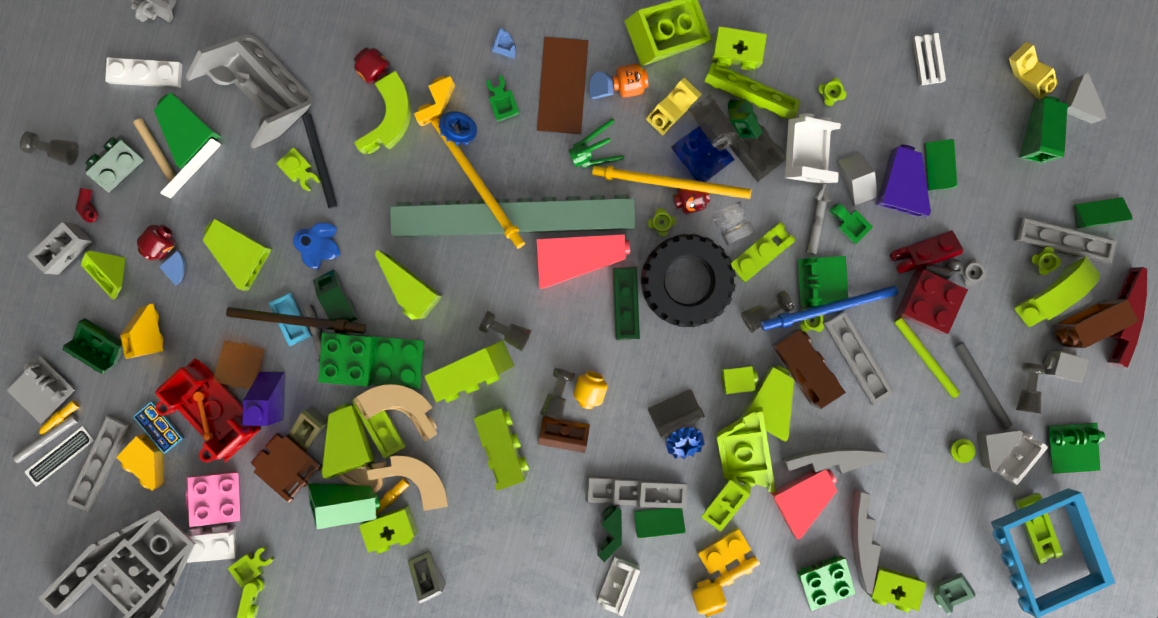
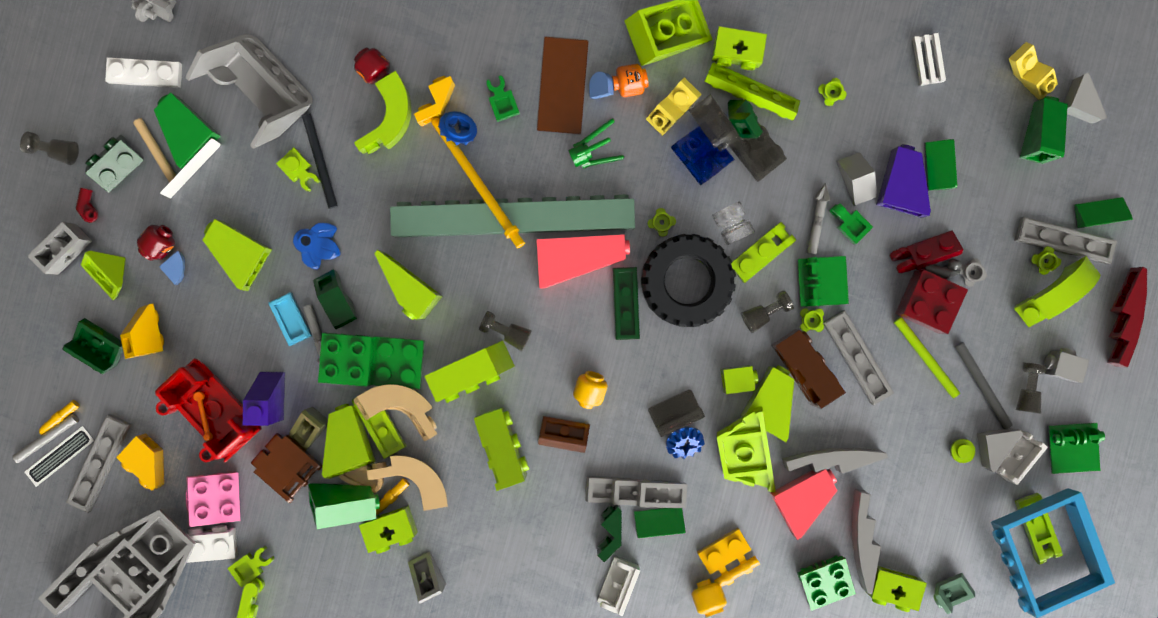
light grey hinge [7,356,75,424] -> none
tile [133,401,185,454] -> none
clear orange piece [213,340,265,390] -> none
dark brown bar [226,307,366,334] -> none
light grey piece [234,70,288,114] -> none
medium blue tile [491,27,516,59] -> none
clear smoke piece [539,368,575,420] -> none
yellow bar [592,165,752,199] -> none
dark red head [673,180,710,215] -> none
lime hinge [701,476,751,532] -> none
blue bar [760,286,898,331] -> none
white panel [785,113,841,184] -> none
reddish brown window [1052,299,1139,348] -> none

